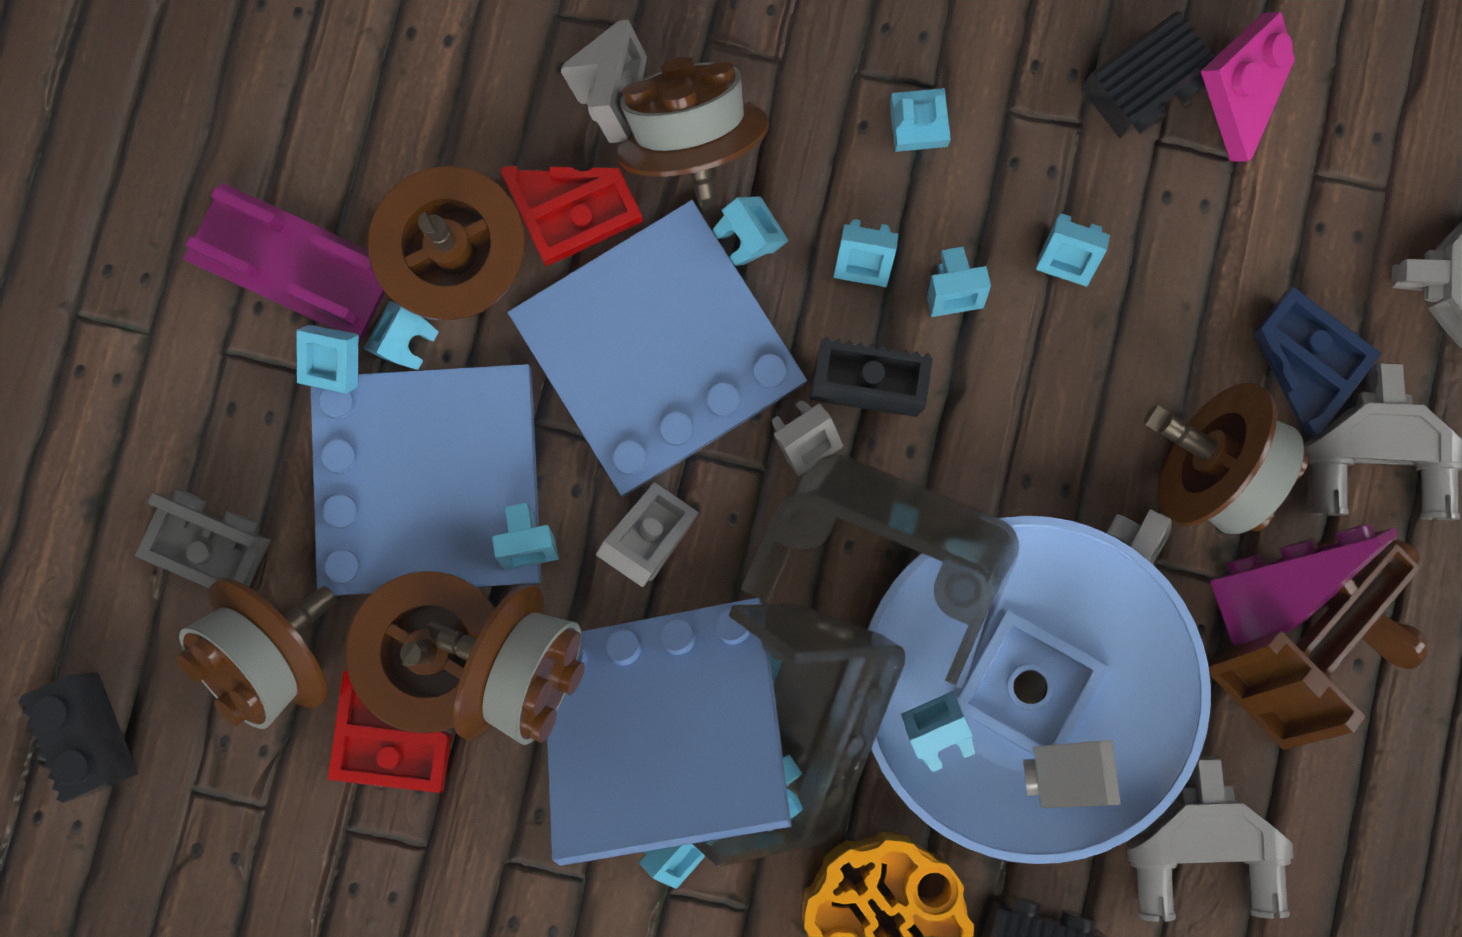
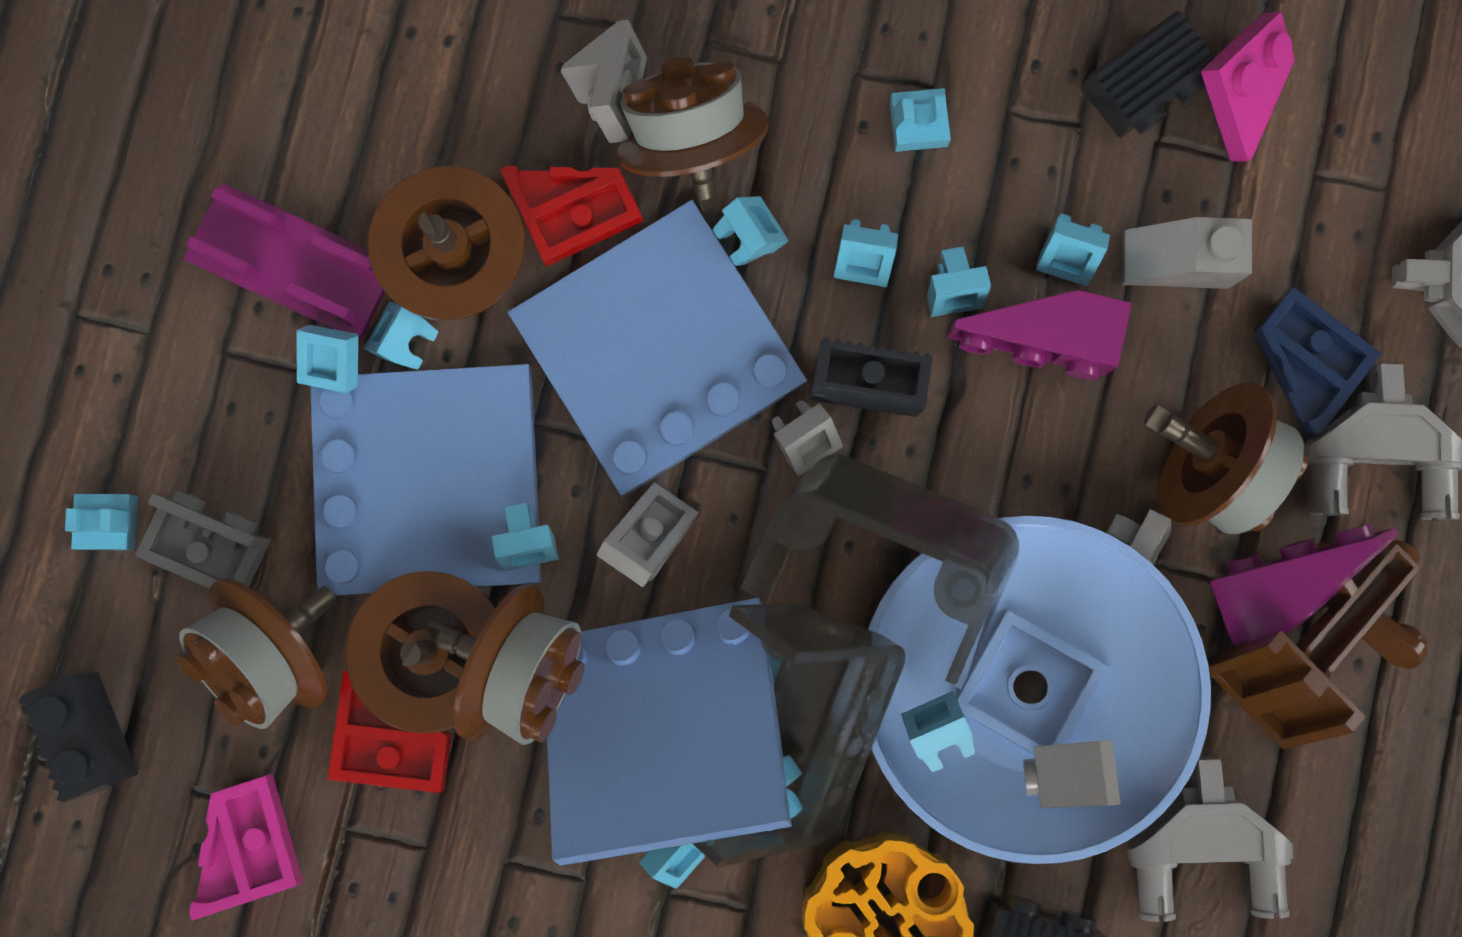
none -> medium azure tile [65,494,138,550]
none -> dark pink wing [189,773,304,921]
none -> magenta slope [946,290,1132,380]
none -> light grey slope [1122,217,1252,289]

